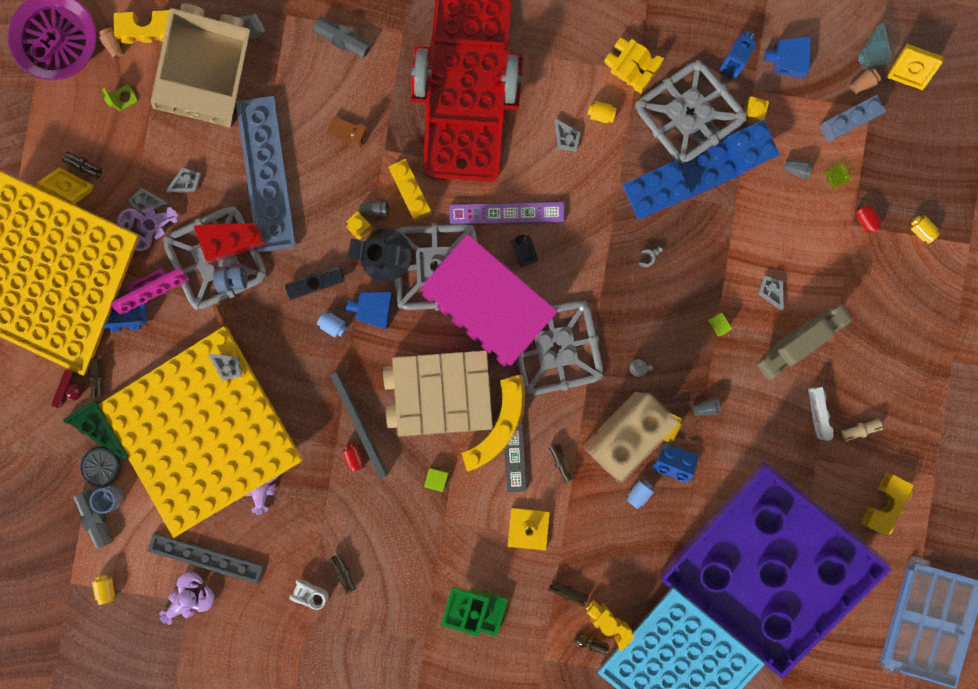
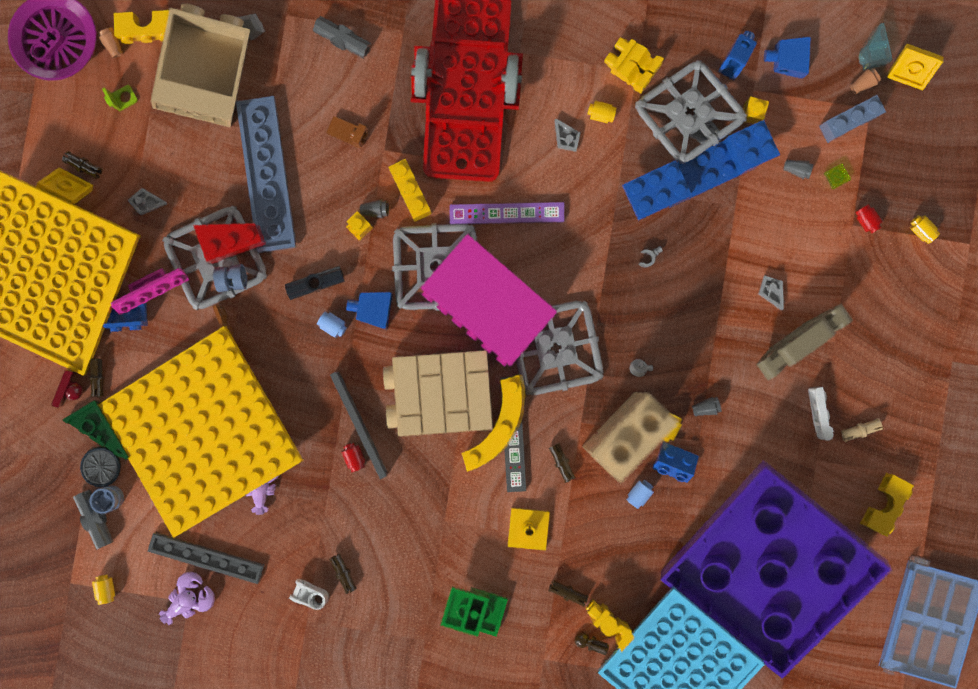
lavender animal [118,207,178,251] -> none
light grey piece [166,168,201,193] -> none
light grey piece [209,353,242,380] -> none
black piece [347,229,411,282] -> none
lime piece [424,467,448,492] -> none
black bracket [511,234,539,267] -> none
lime piece [708,313,732,336] -> none

